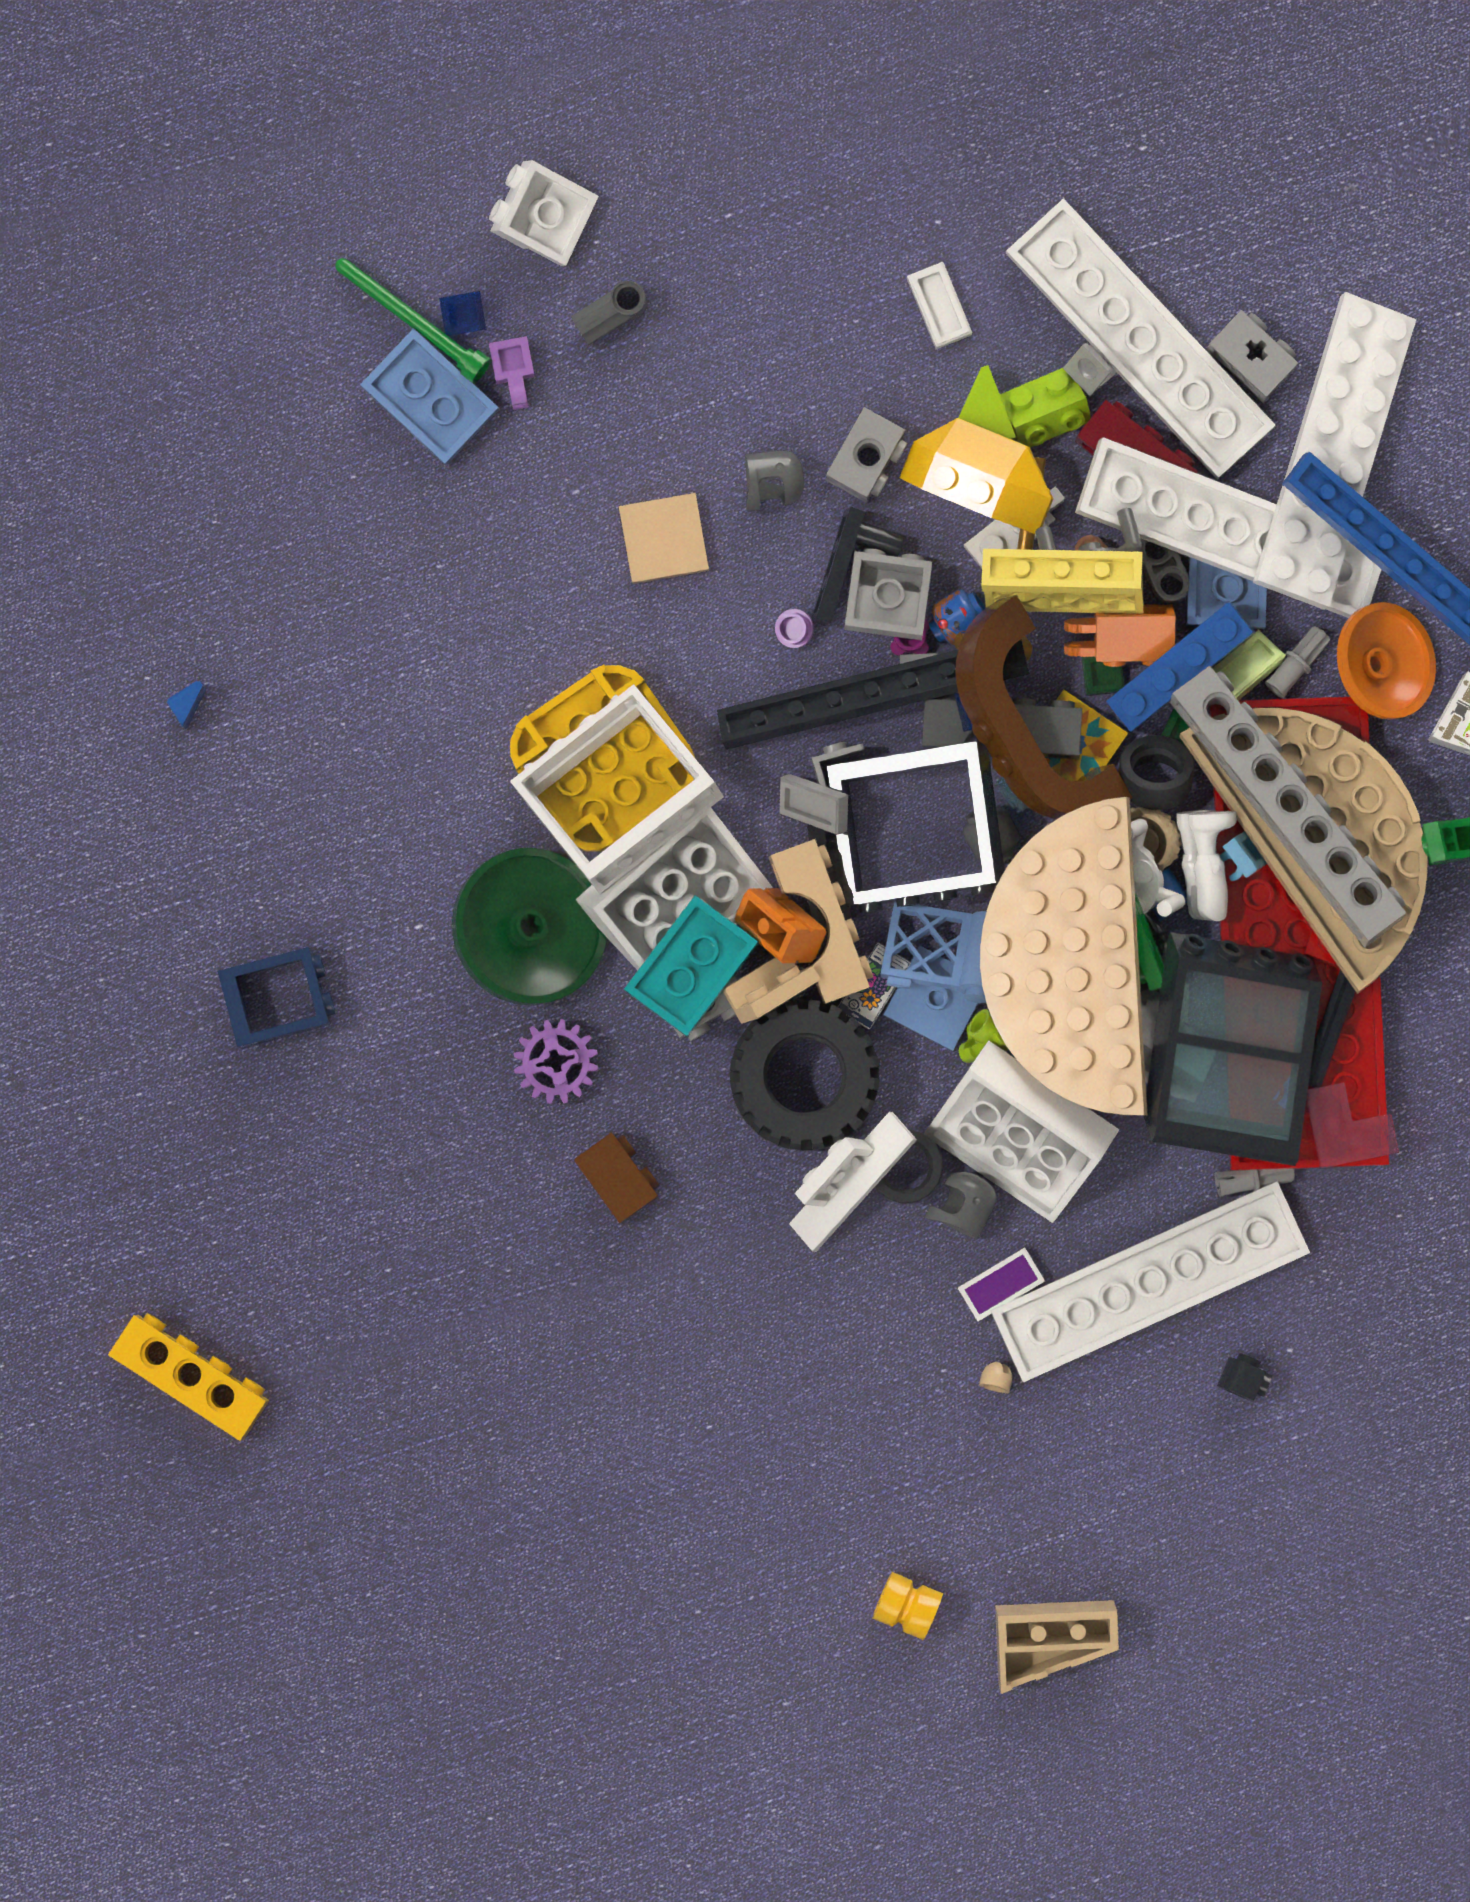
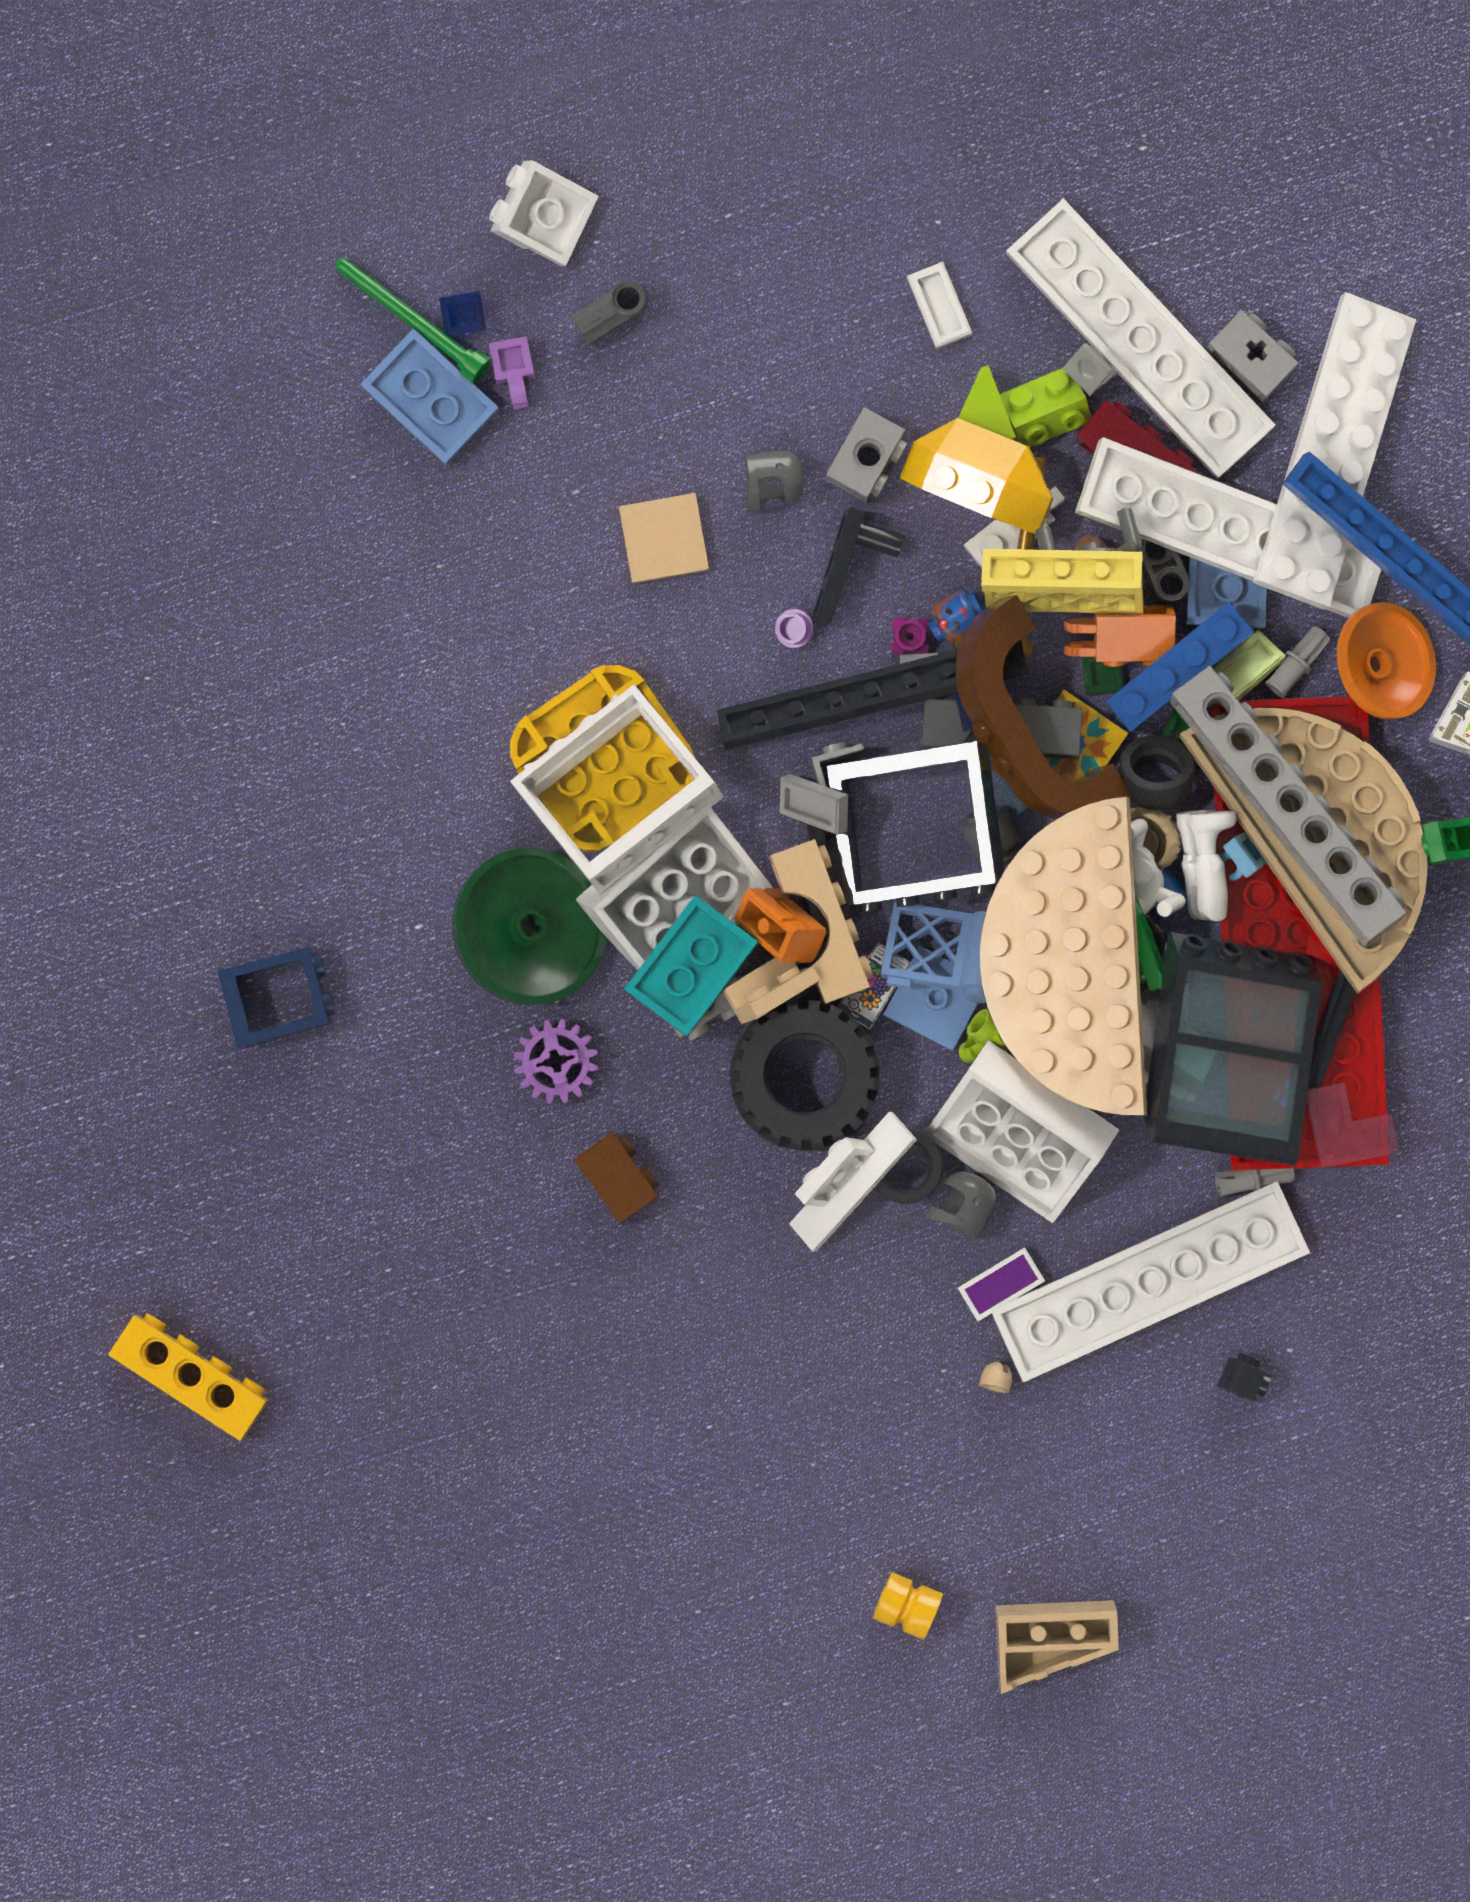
blue slope [167,681,206,729] -> none
light grey plate [844,549,932,640] -> none

